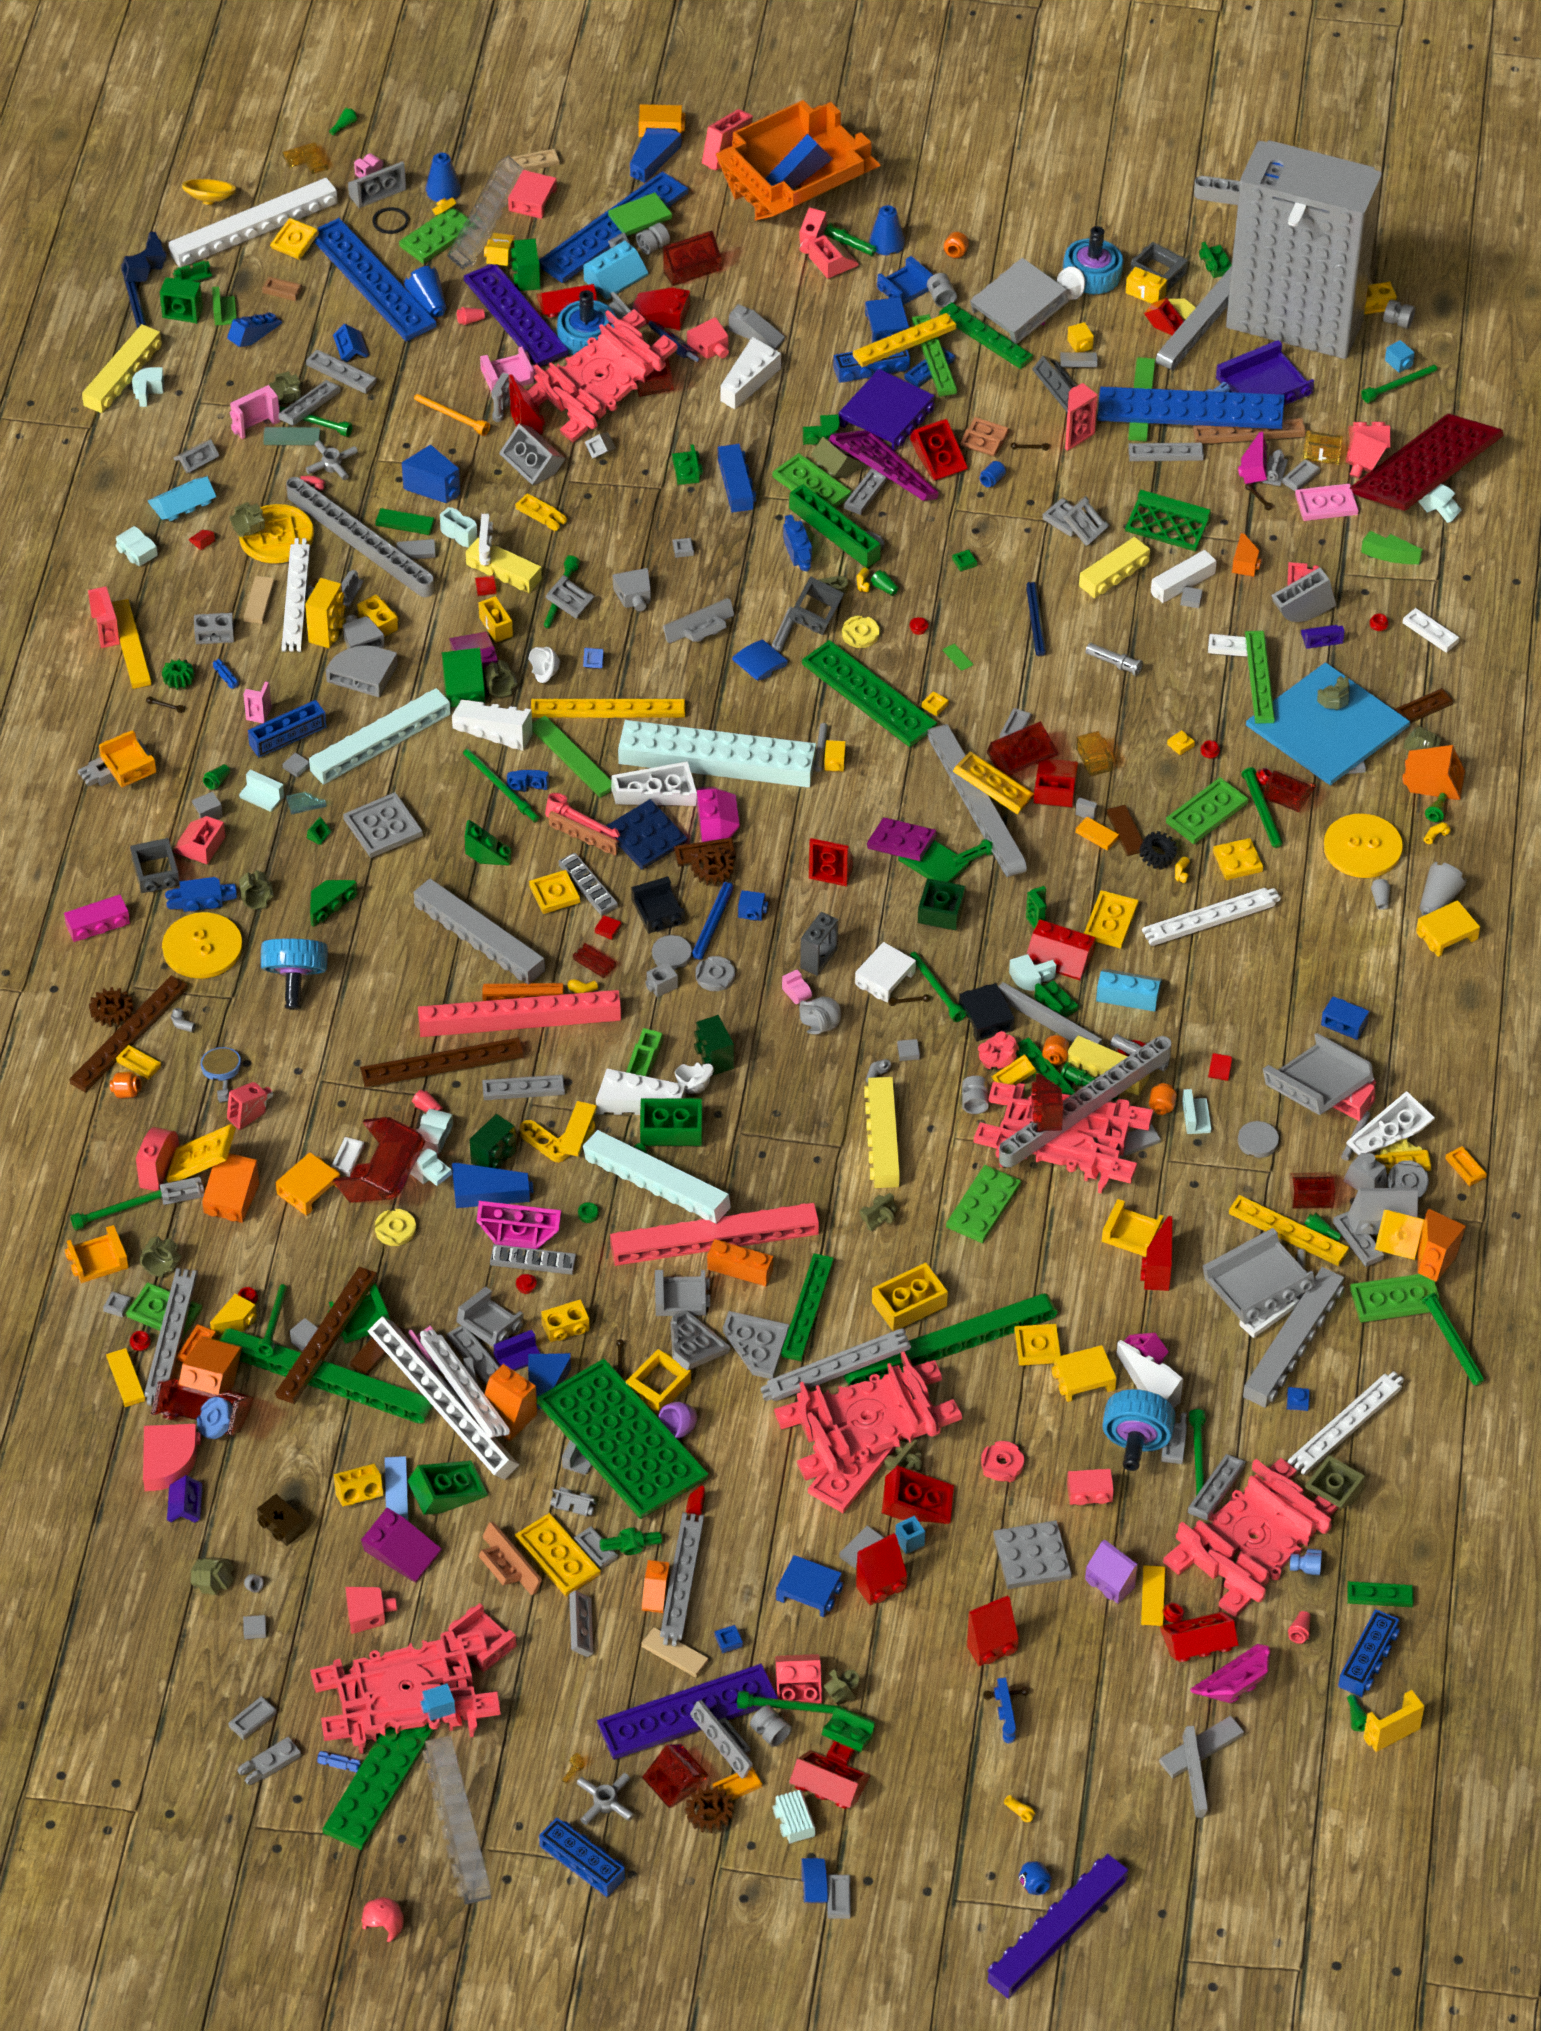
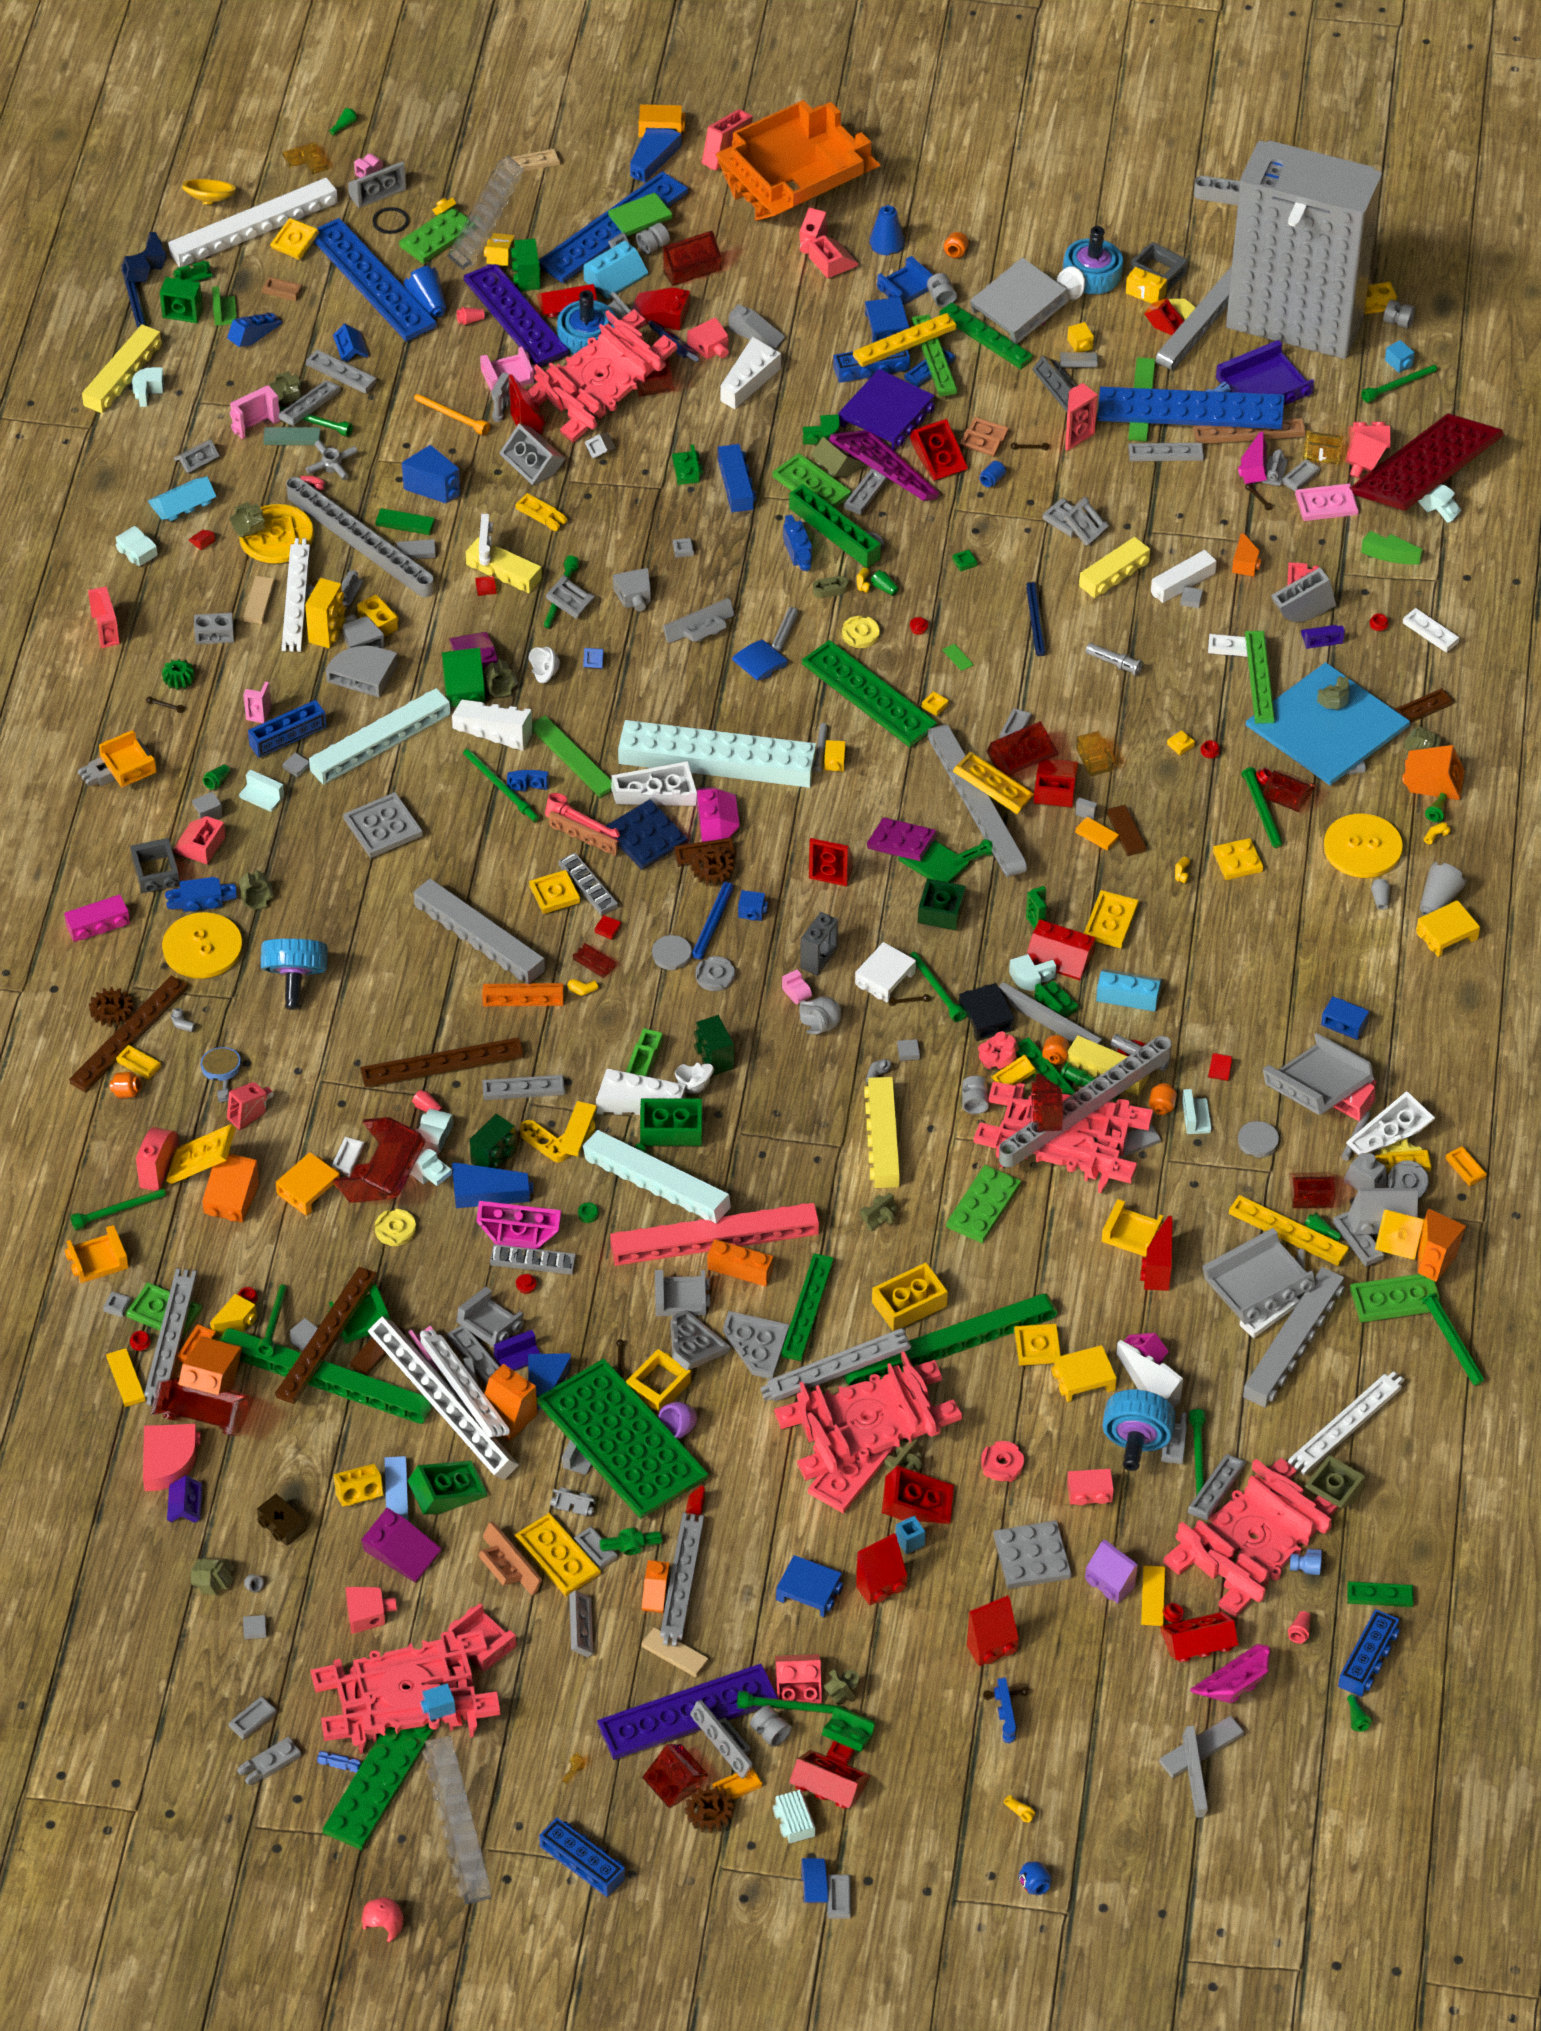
yellow tile [111,599,151,689] -> none
olive hair [140,1236,182,1278] -> none
light grey hinge [160,1177,204,1205] -> none
medium blue tile [197,1397,233,1439] -> none
blue axle [213,659,239,689] -> none
clear light blue tile [286,792,326,815] -> none
green slope [306,817,332,845] -> none
green slope [310,880,358,927] -> none
coral brick [418,990,621,1037] -> none
blue cone [426,153,461,202] -> none
light aqua brick [440,507,477,547] -> none
green slope [464,819,512,866] -> none
yellow brick [478,596,513,643] -> none
coral panel [508,170,557,219] -> none
yellow tile [531,699,685,718] -> none
yellow brick [541,1299,590,1343] -> none
light grey bar [577,1773,634,1825] -> none
black panel [631,876,685,934] -> none
light grey brick [645,962,678,998] -> none
blue plate [715,1625,743,1653] -> none
blue slope [765,134,833,189] -> none
dark grey window [789,576,844,635] -> none
green pin [824,223,877,257] -> none
light grey tile [839,1526,884,1569] -> none
dark purple brick [988,1854,1128,1999] -> none
green fence [1125,489,1211,552] -> none
black tyre [1139,831,1178,869] -> none
white hinge [1142,888,1281,946] -> none
bright green plate [1166,777,1248,844] -> none
green bracket [1199,242,1232,278] -> none
blue plate [1287,1387,1309,1411] -> none
yellow panel [1364,1690,1424,1752] -> none

